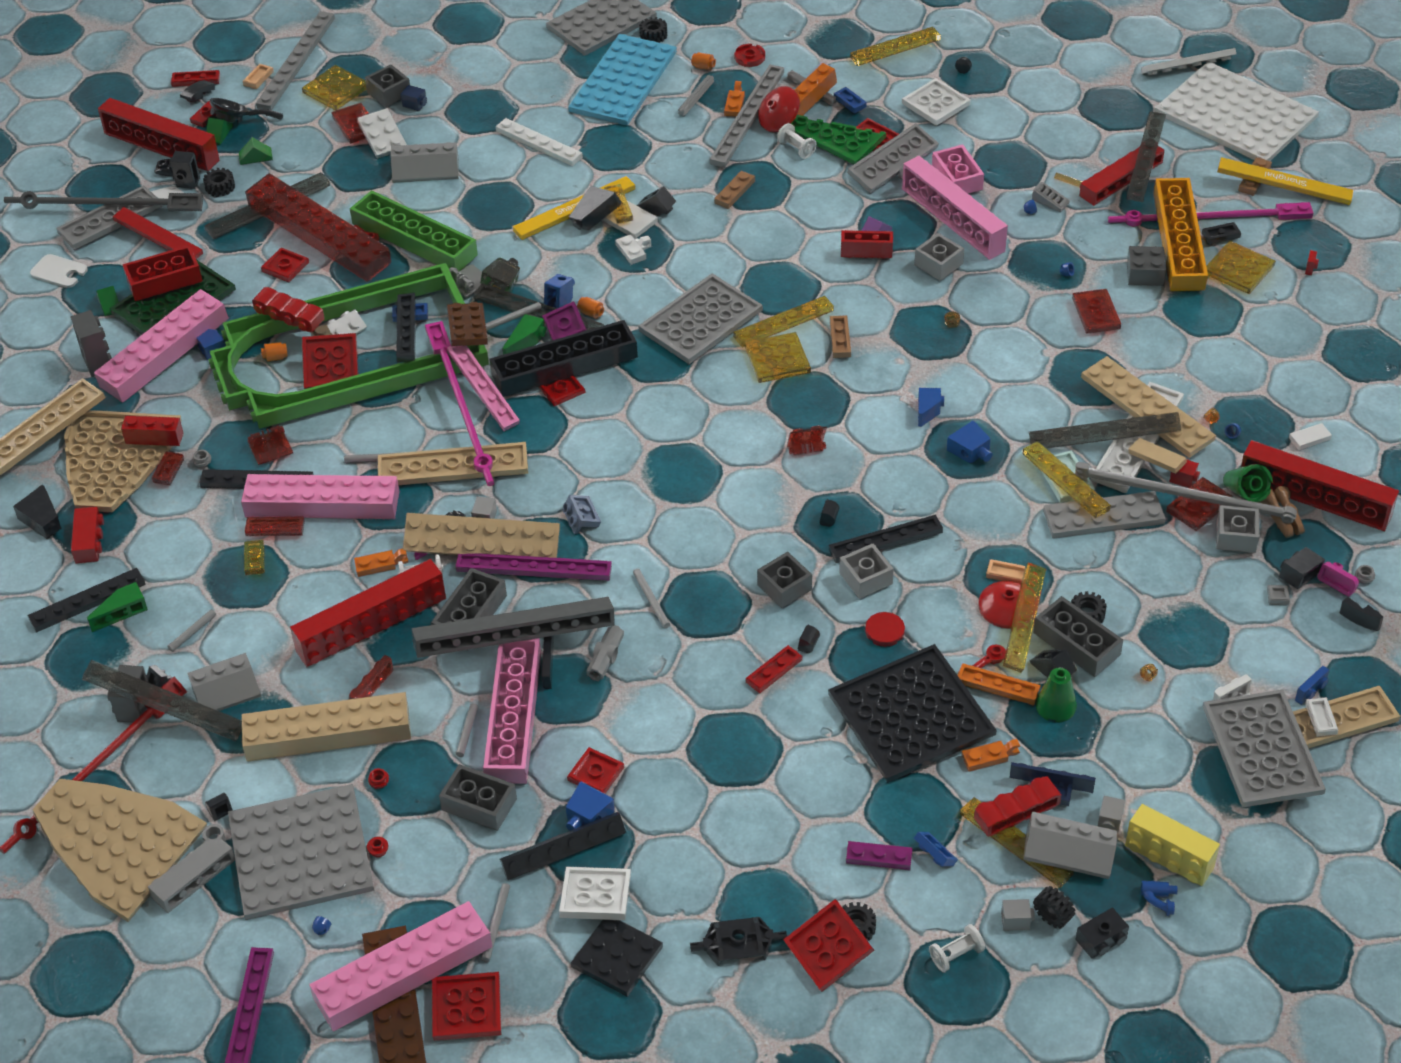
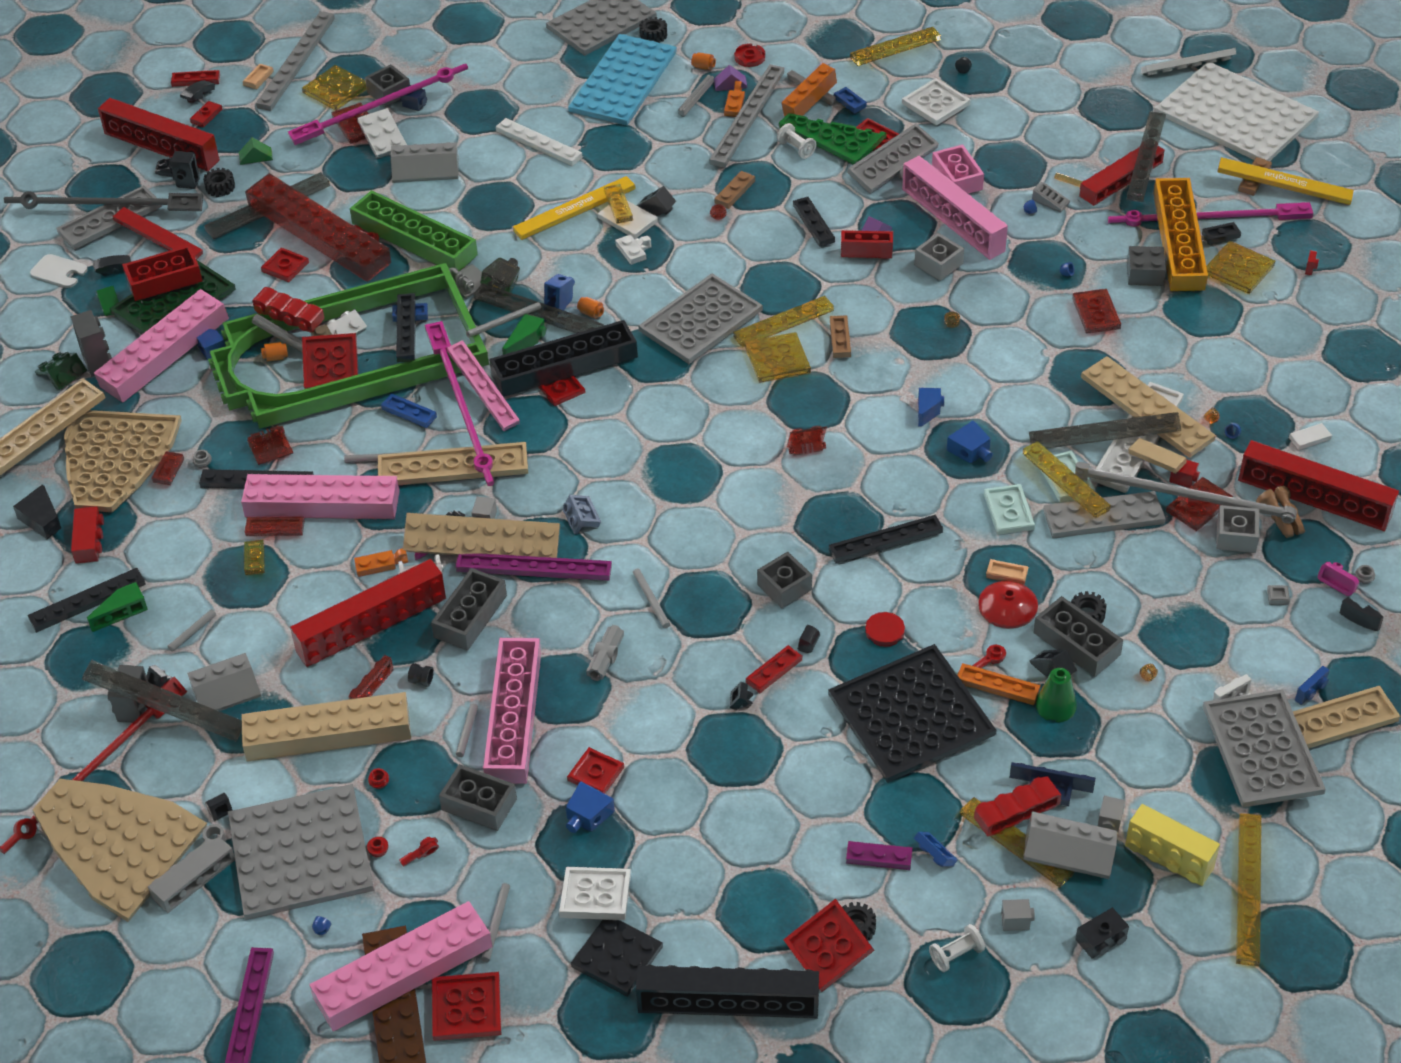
red brick [121,416,184,446] -> none
white sticker [151,185,184,199] -> none
green slope [206,118,233,145] -> none
black piece [210,98,284,123] -> none
dark grey brick [412,597,615,658] -> none
reddish brown plate [447,302,488,346] -> none
black plate [500,812,626,880] -> none
magenta tile [542,301,587,340] -> none
black tile [542,635,554,689] -> none
slope [569,186,622,231] -> none
black plate [690,917,787,966] -> none
red dish [758,86,800,132] -> none
black brick [819,499,840,527] -> none
light grey brick [839,543,894,599] -> none
orange plate [962,739,1020,772] -> none
clear yellow plate [1003,562,1046,673] -> none
black tyre [1033,886,1076,929] -> none
blue plant [1141,881,1178,916] -> none
green cone [1223,464,1273,502] -> none
black brick [1279,547,1325,589] -> none
white tile [1305,697,1338,737] -> none
none -> dark green bracket [35,352,87,390]
none -> black slope [93,255,131,275]
none -> light grey axle [252,314,303,353]
none -> dark pink bar [288,63,468,145]
none -> blue plate [381,393,437,428]
none -> red plate [399,837,439,867]
none -> black wheel [408,663,434,686]
none -> black brick [636,964,819,1019]
none -> clear red plate [710,204,727,220]
none -> medium lavender slope [714,65,747,91]
none -> black tile [730,682,753,711]
none -> black plate [793,197,835,247]
none -> light aqua tile [984,484,1035,535]
none -> clear yellow plate [1236,813,1261,967]

